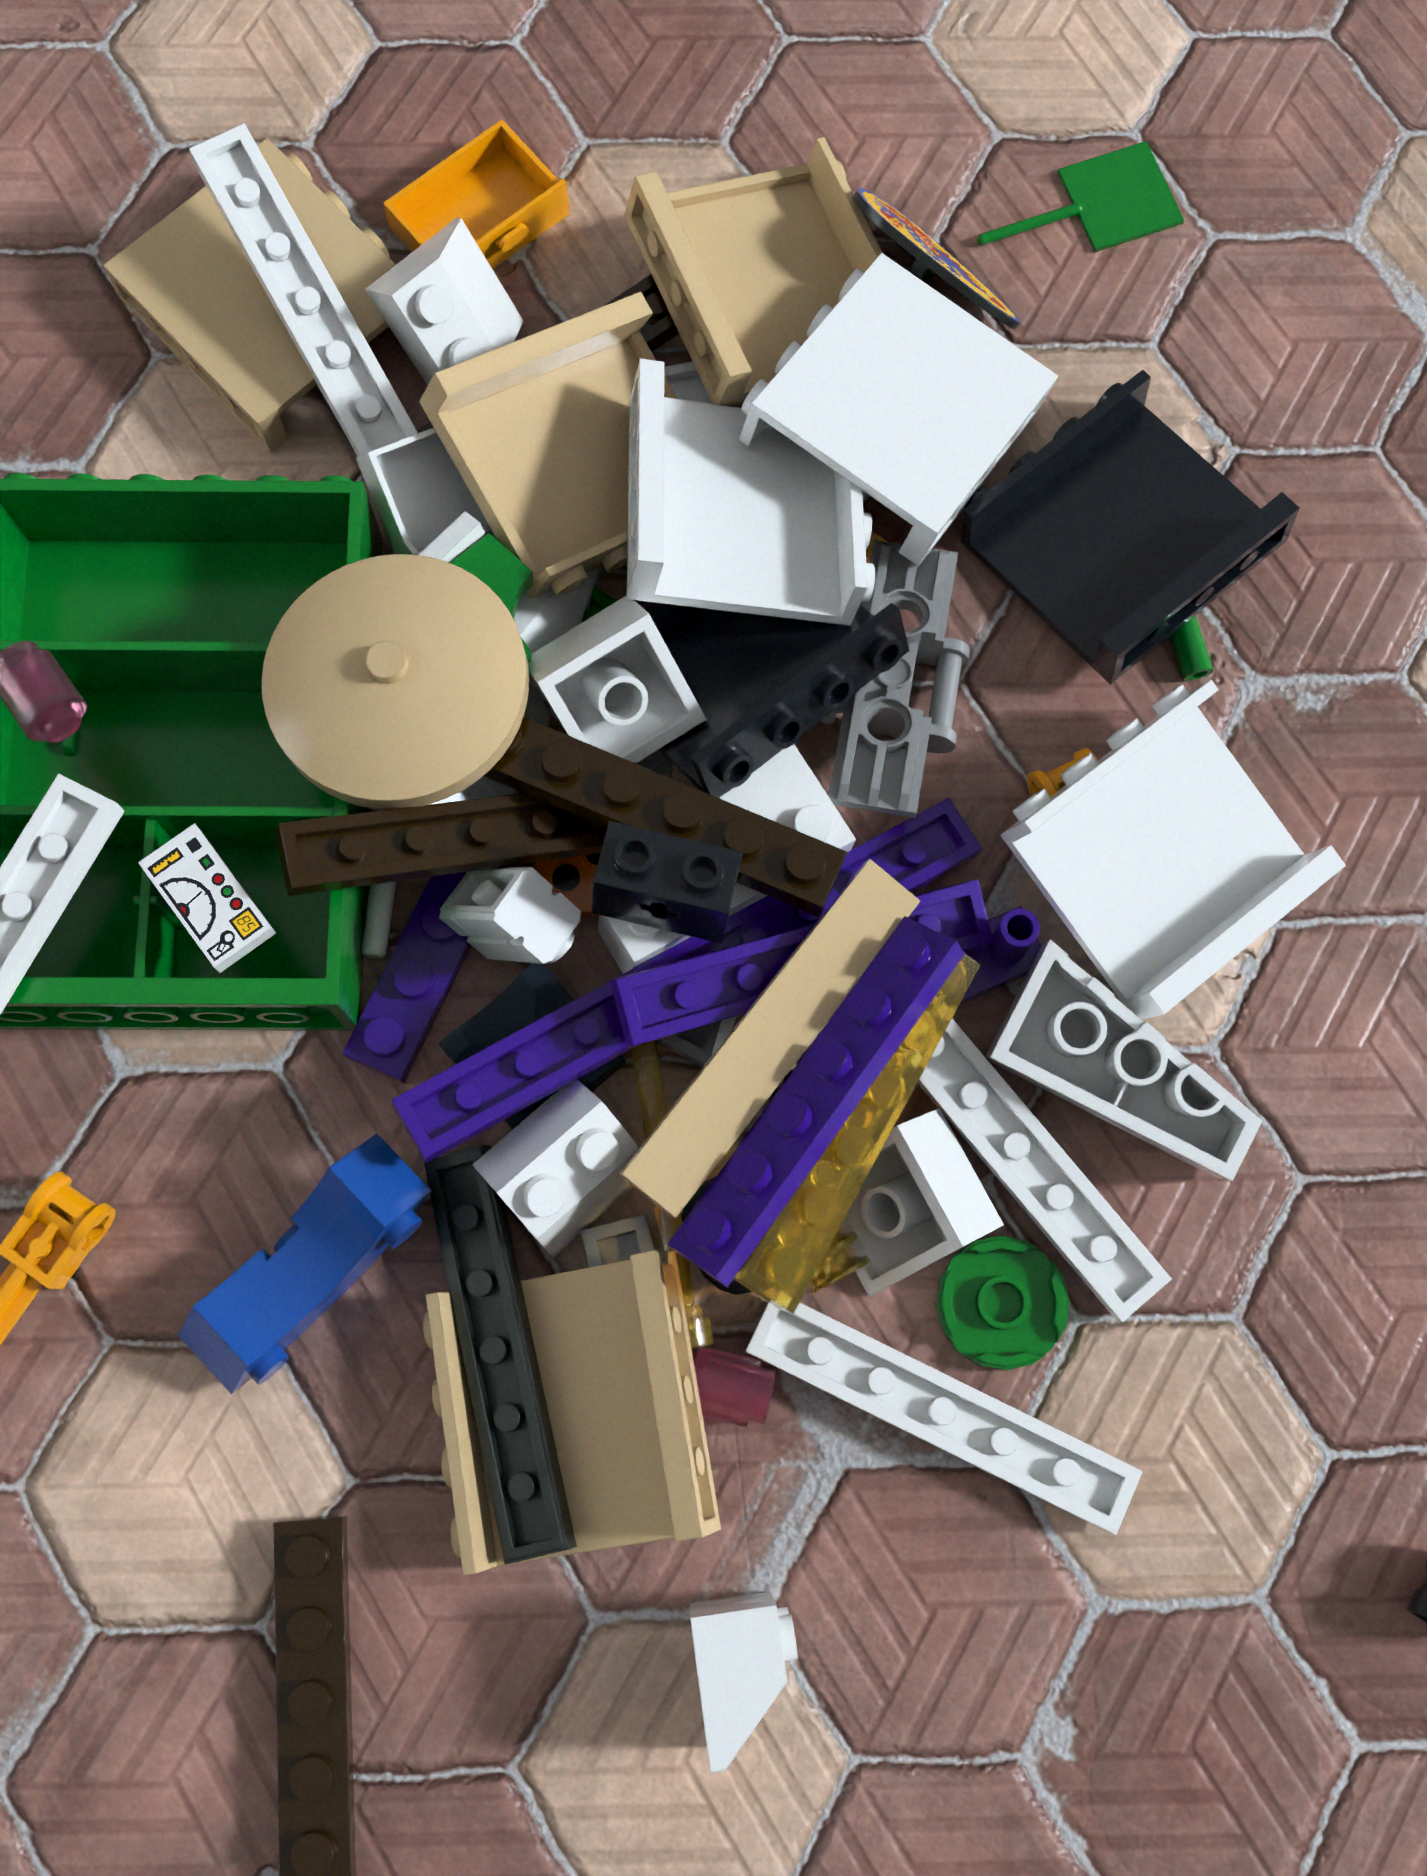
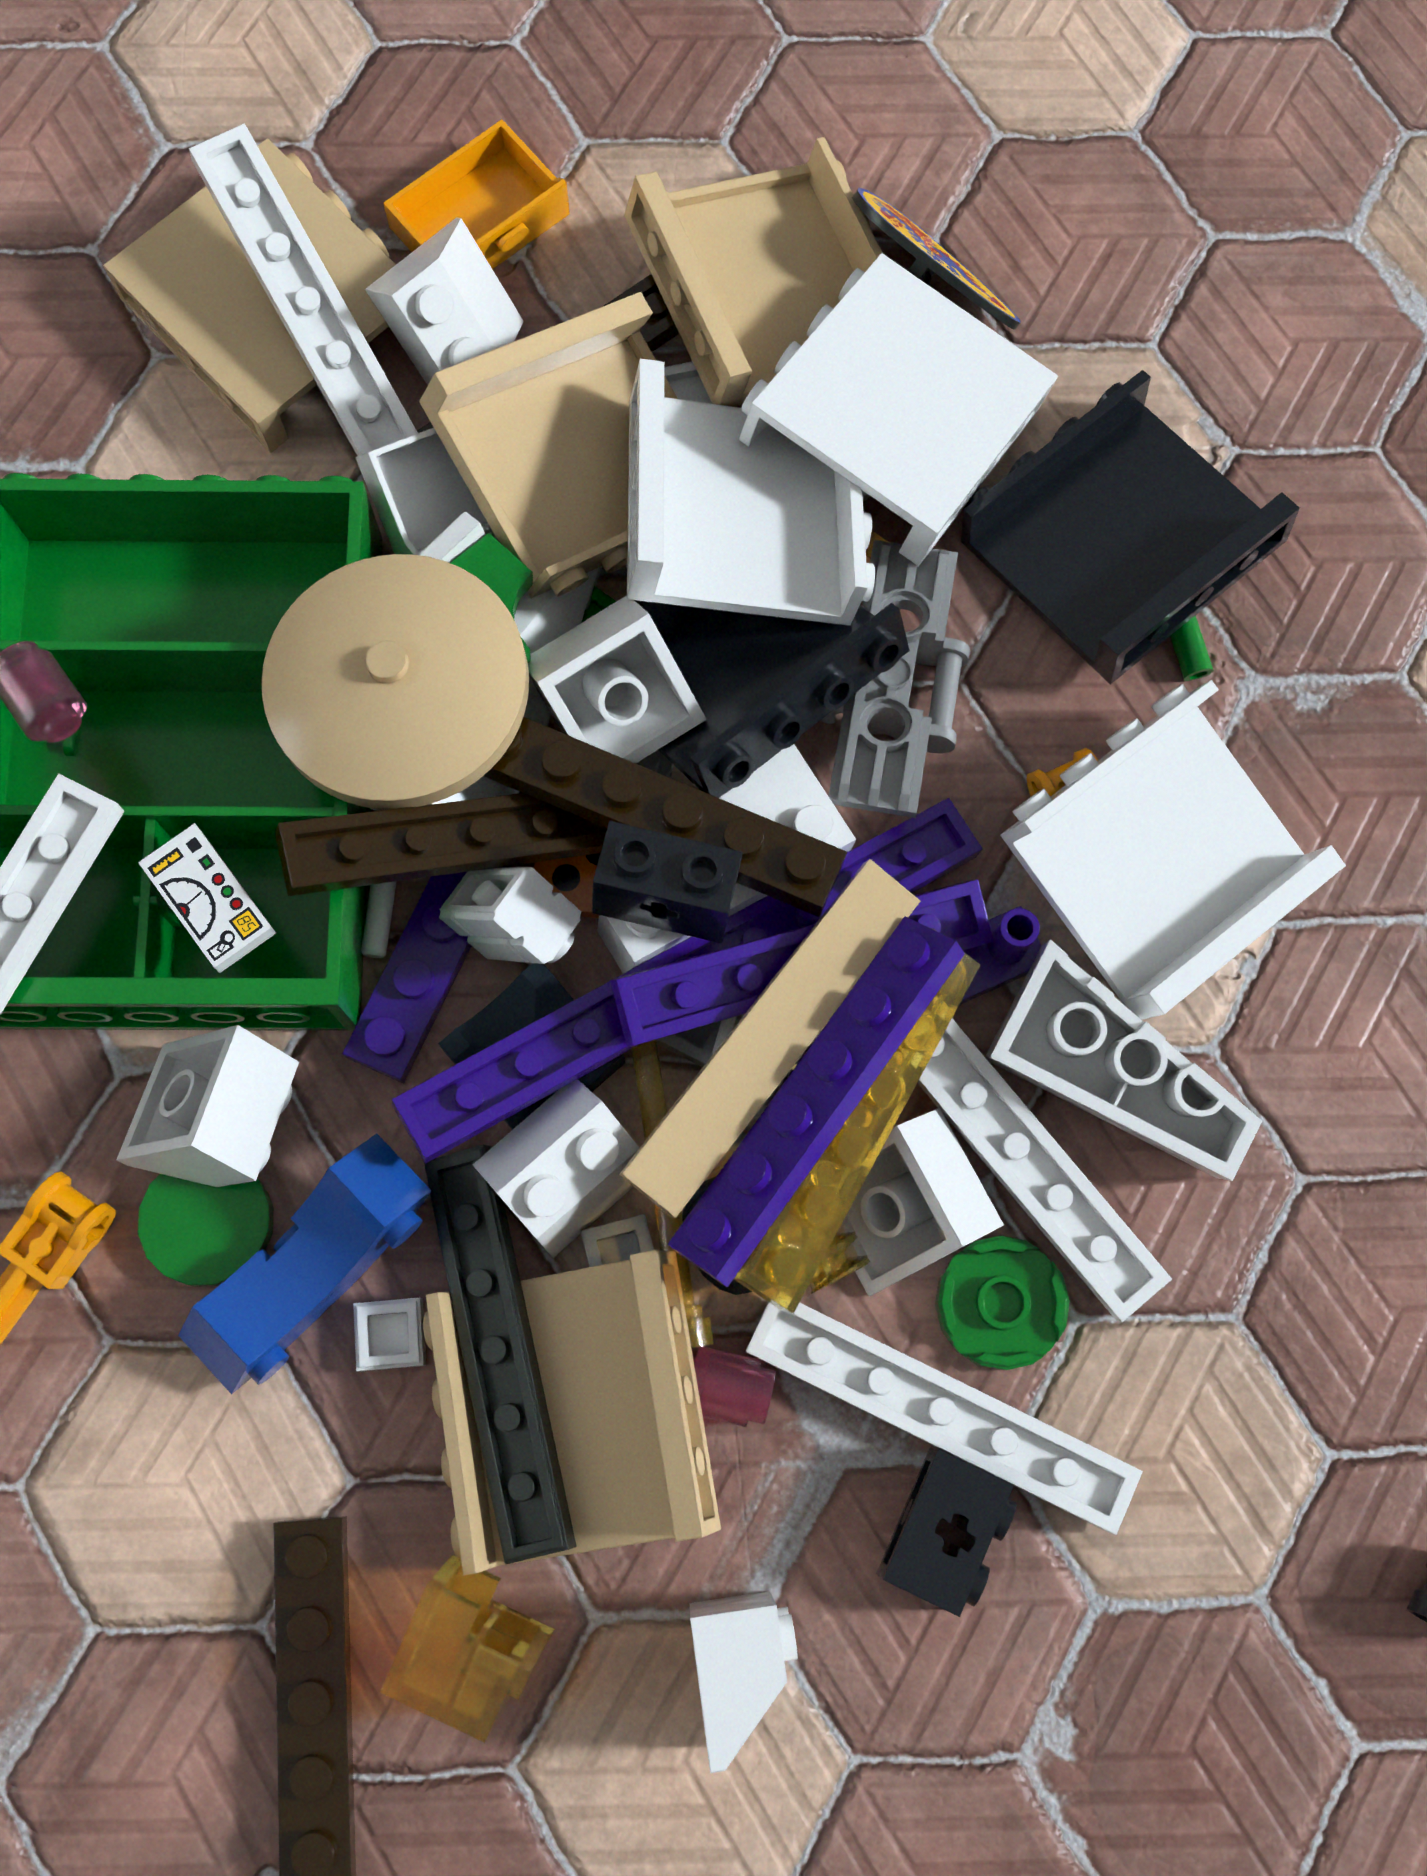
green piece [977,141,1185,252] -> none
none -> white slope [117,1025,299,1187]
none -> green tile [138,1174,274,1287]
none -> white tile [353,1297,426,1372]
none -> clear yellow plate [380,1555,555,1743]
none -> black brick [876,1447,1017,1617]

